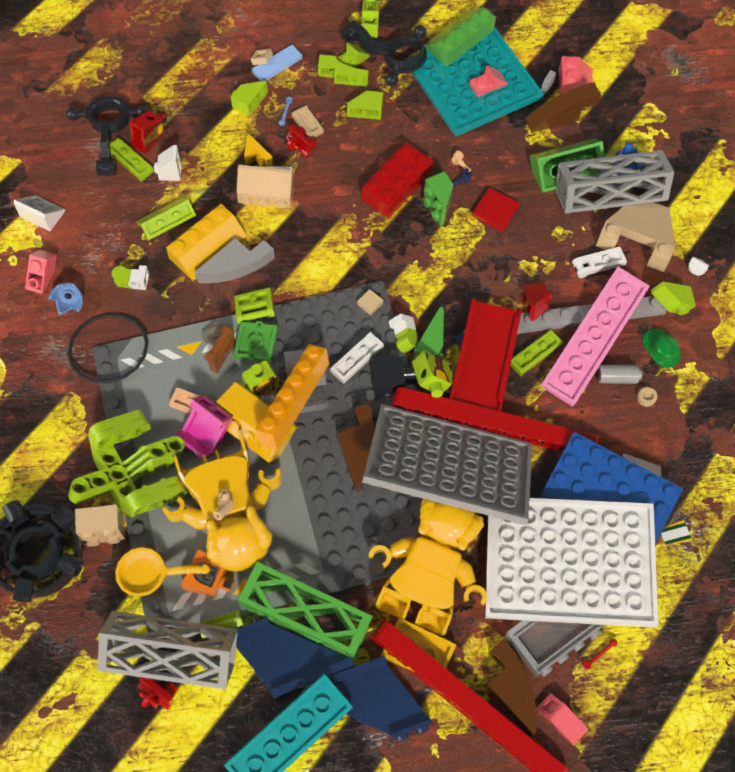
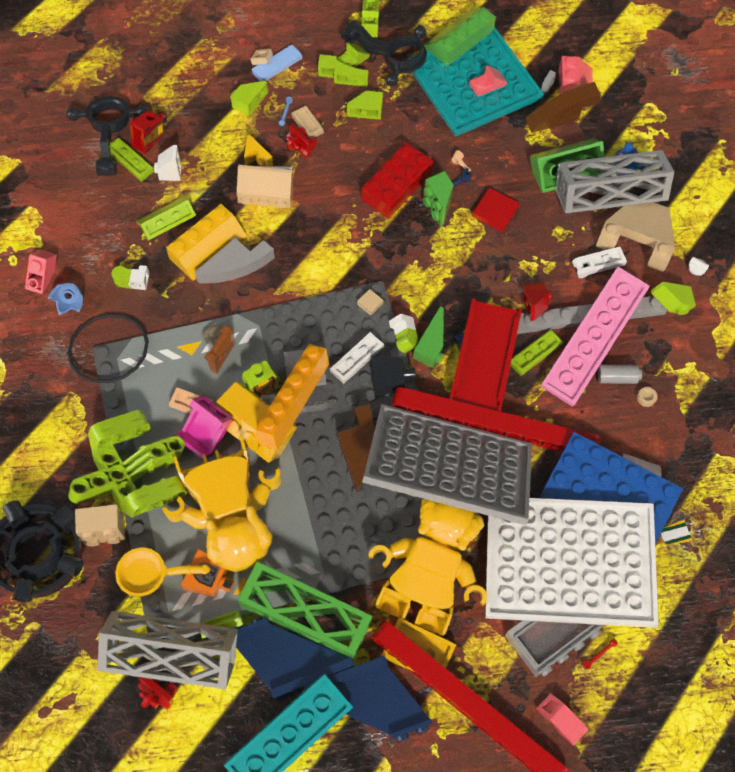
white slope [14,195,65,231] -> none
tan arm [213,489,233,520] -> none
bright green plate [233,321,279,363] -> none
lime plate [234,288,275,325] -> none
lime torso [412,350,452,398] -> none
reddish brown slope [486,639,537,737] -> none
green piece [643,329,681,368] -> none

